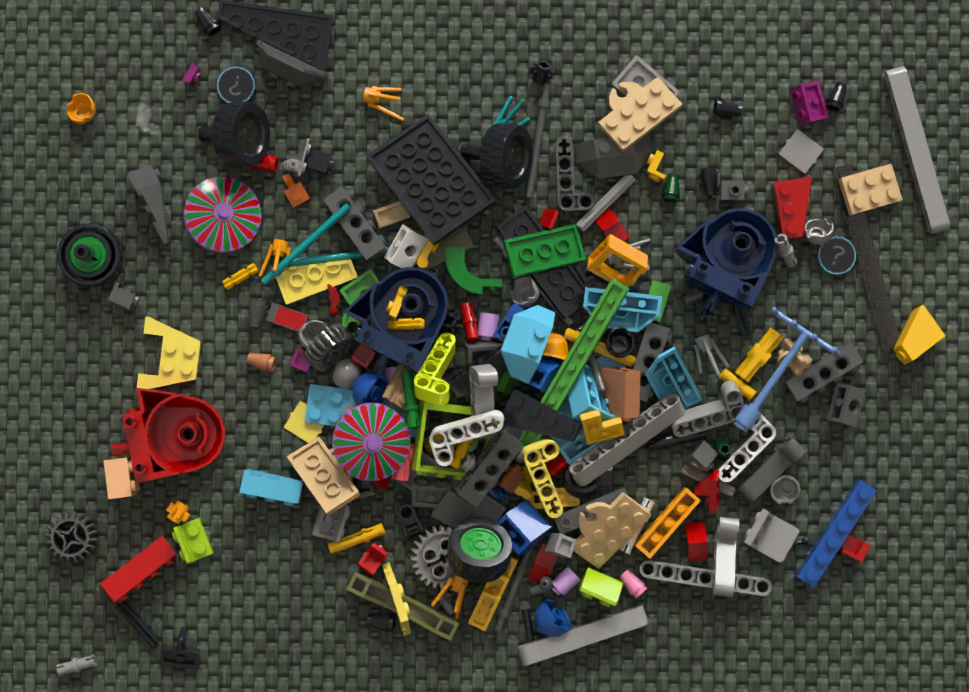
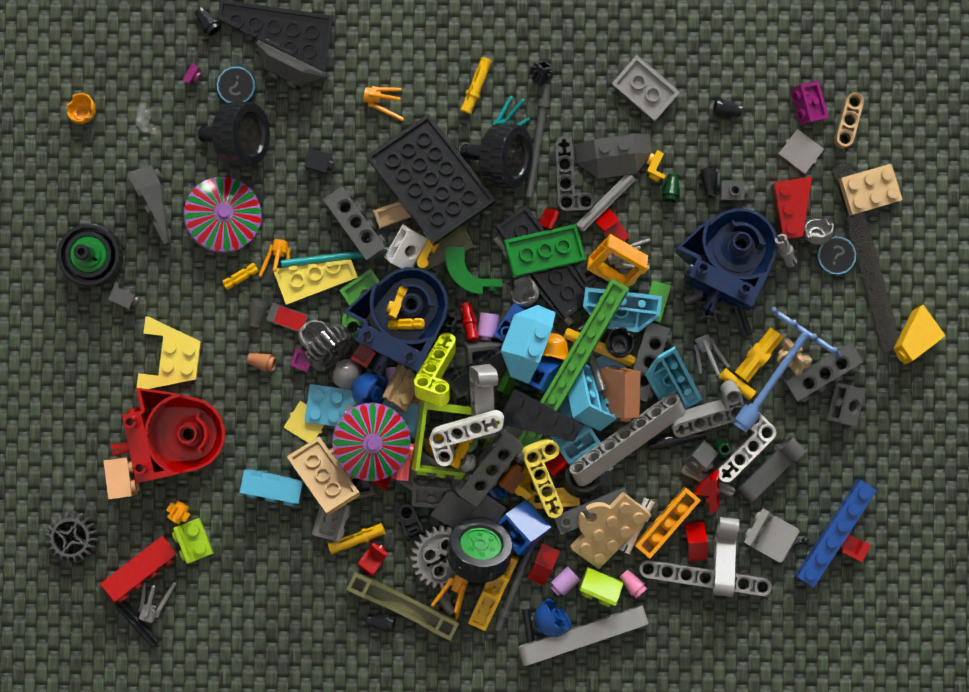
light grey pin [56,654,97,676] -> none
black plate [160,627,201,669] -> none
red cone [250,155,279,174] -> none
teal bar [261,203,351,285] -> none
light grey hinge [282,138,311,178] -> none
orange plate [282,173,310,208] -> none
red piece [327,284,340,315] -> none
light yellow wing [382,562,411,636] -> none
green pin [401,370,420,429] -> none
dark grey arm [530,576,553,596] -> none
light grey brick [545,533,577,558] -> none
yellow plate [580,410,625,445] -> none
tan plate [598,77,682,152] -> none
light grey hair [770,475,801,504] -> none
black cone [826,82,847,112] -> none
light grey beam [884,66,950,235] -> none
none -> light grey plant [138,582,176,623]
none -> yellow pin [460,57,492,115]
none -> tan beam [834,93,864,149]

